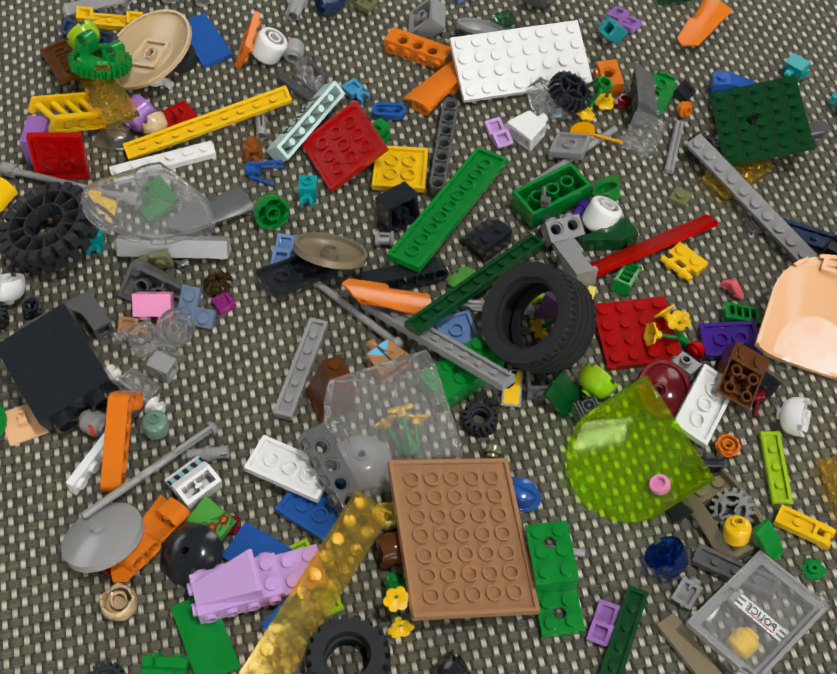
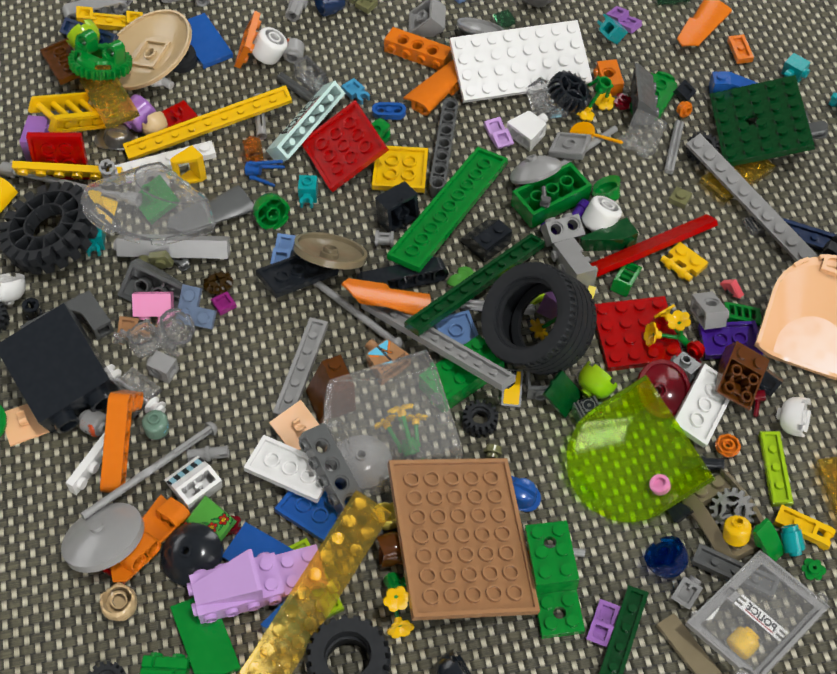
none -> yellow plate [12,161,124,181]
none -> light grey bush [98,159,118,180]
none -> yellow tile [170,145,207,186]
none -> light nougat piece [269,400,319,450]
none -> light grey dish [510,154,562,184]
none -> light grey brick [690,291,729,330]
none -> orange plate [727,34,754,64]
none -> teal brick [780,524,806,556]

